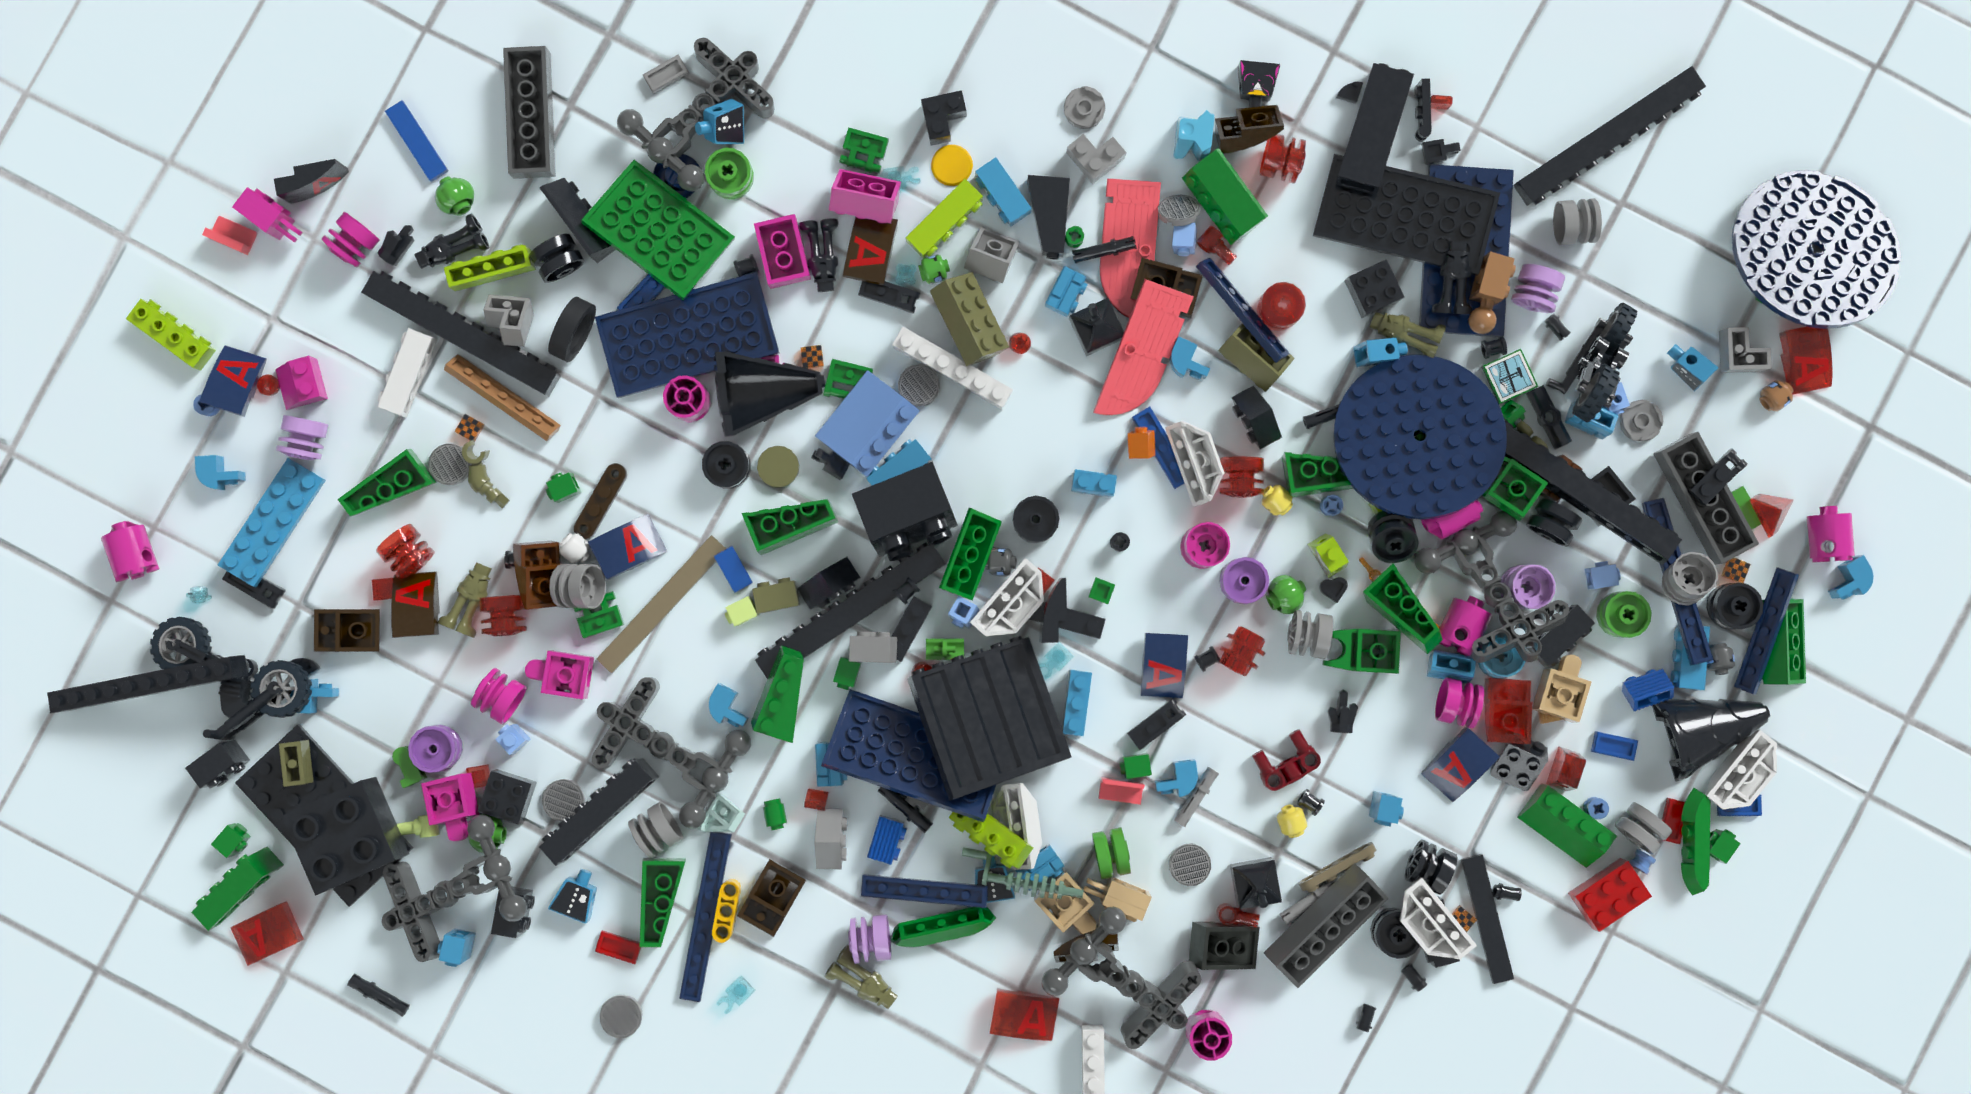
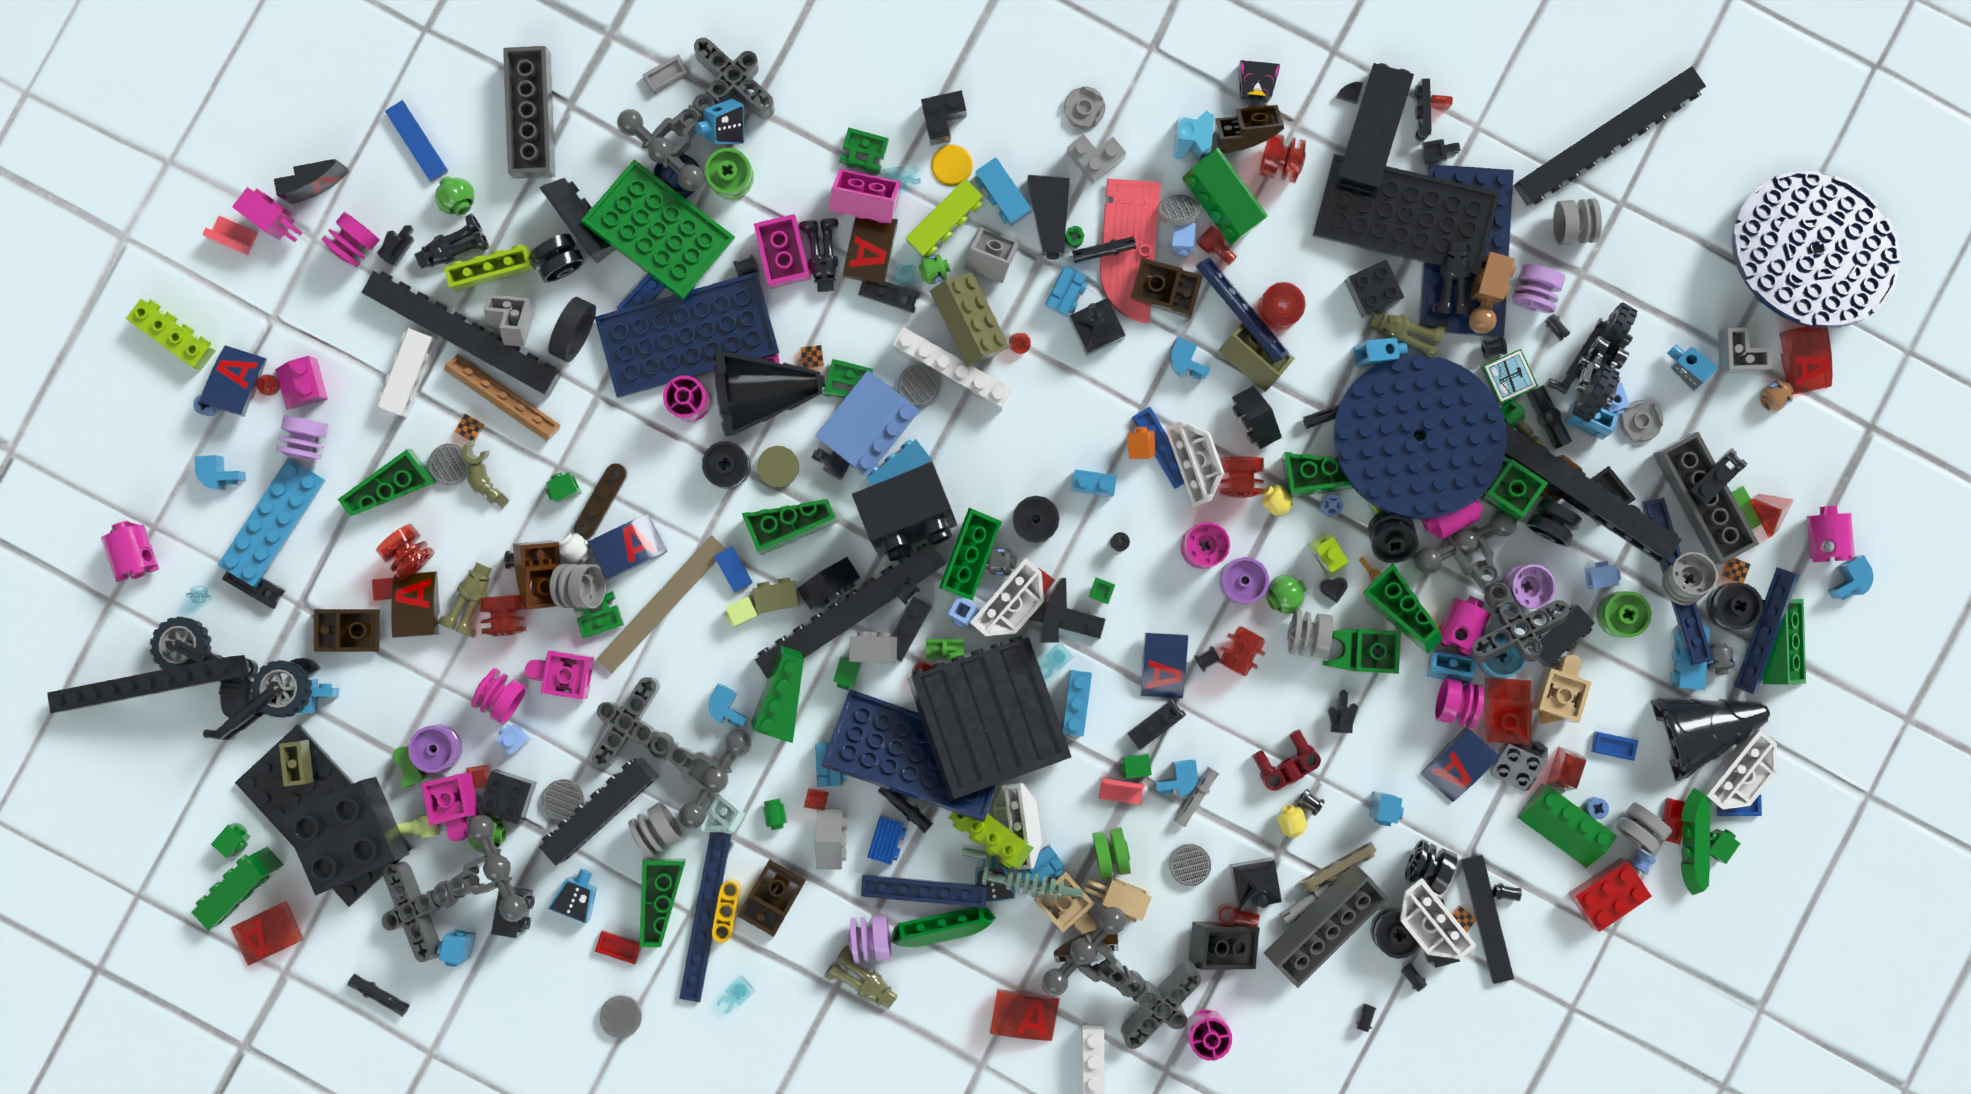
black brick [185,740,250,789] -> none
coral door [1093,279,1194,415] -> none
blue brick [1622,668,1674,712] -> none

